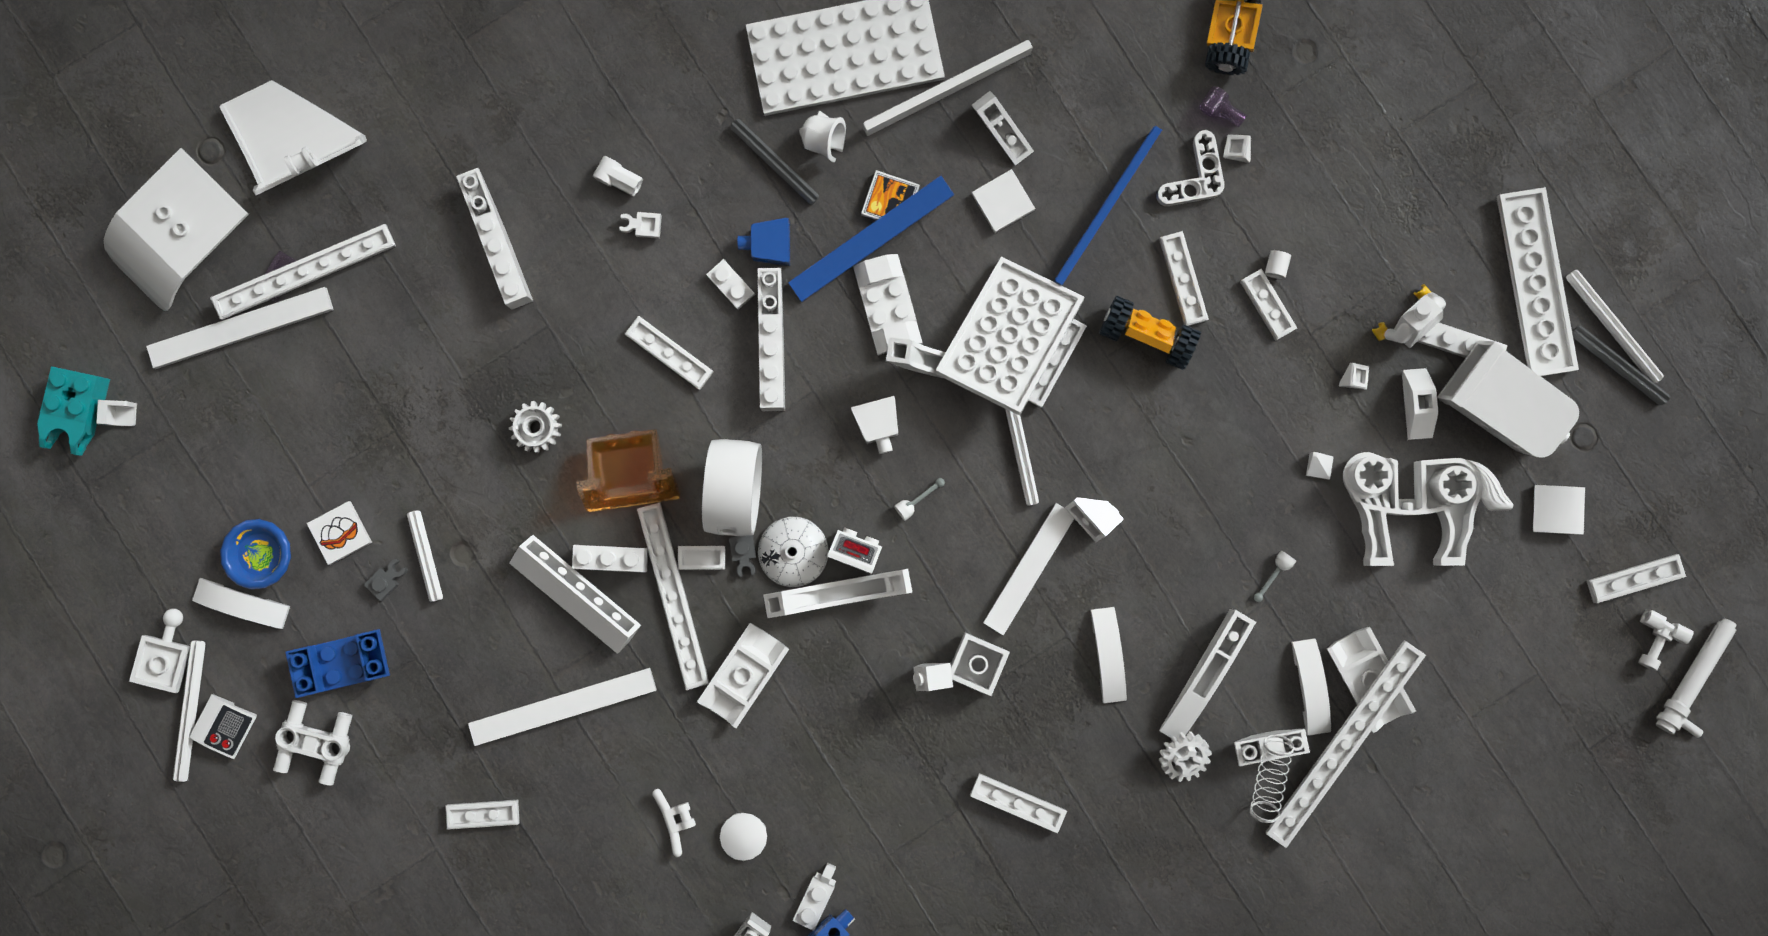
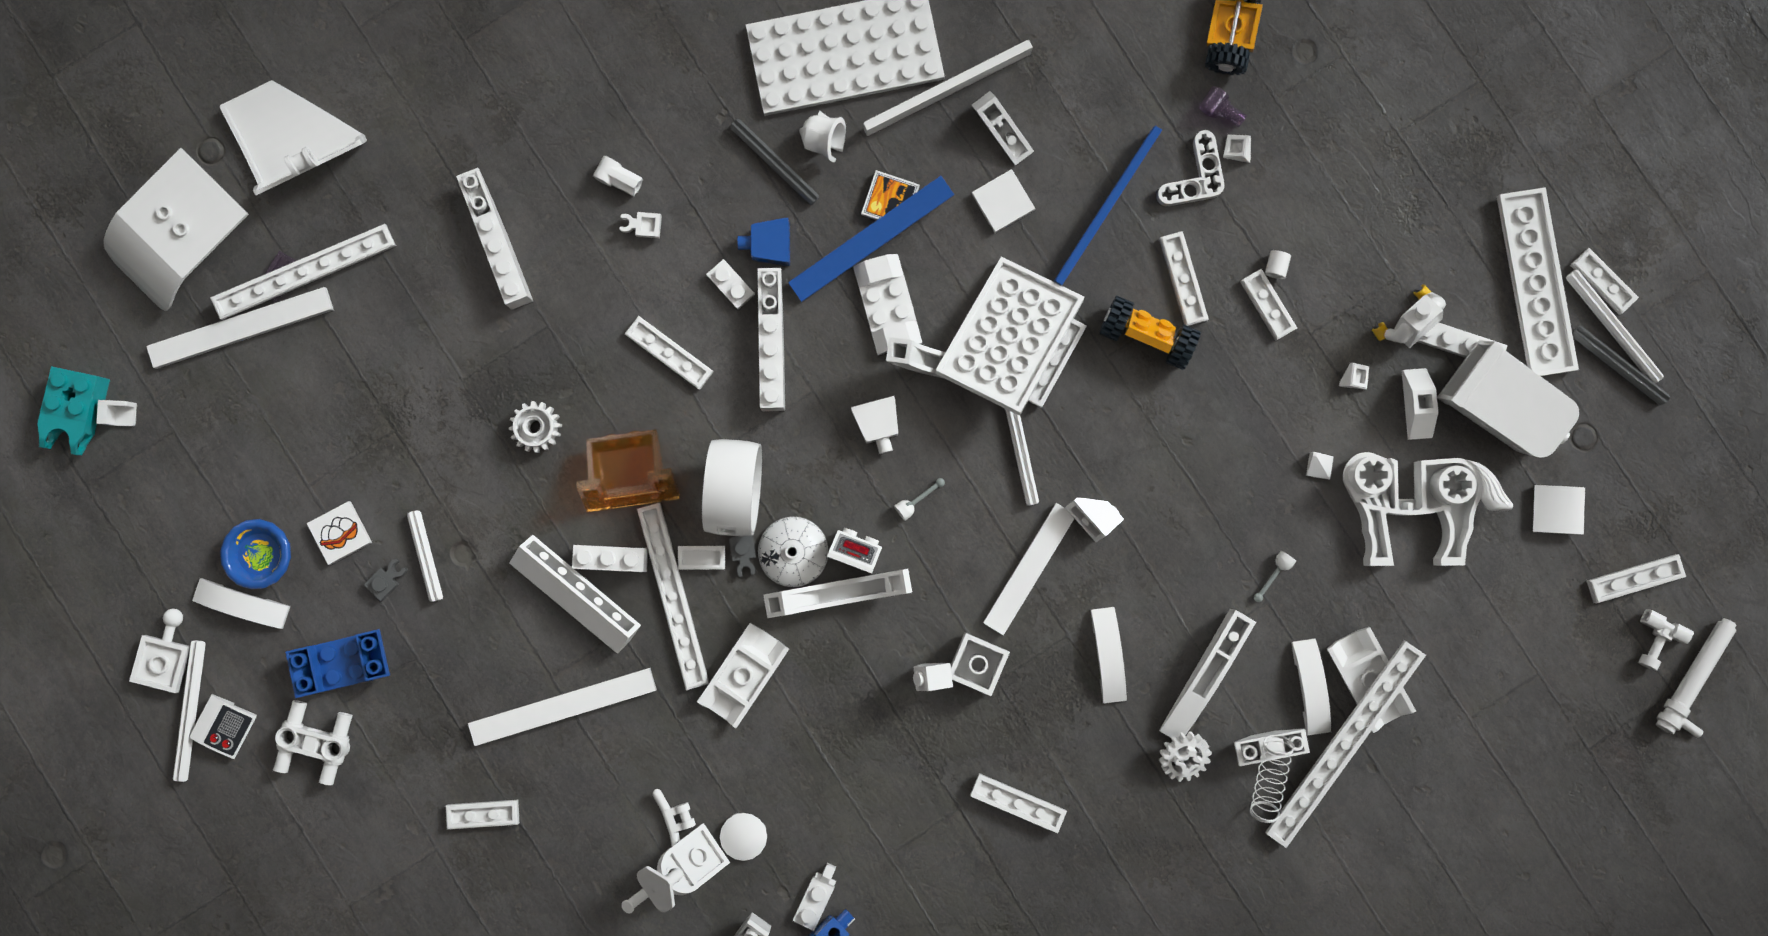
none -> white plate [622,823,730,914]
none -> white tile [1570,248,1639,315]

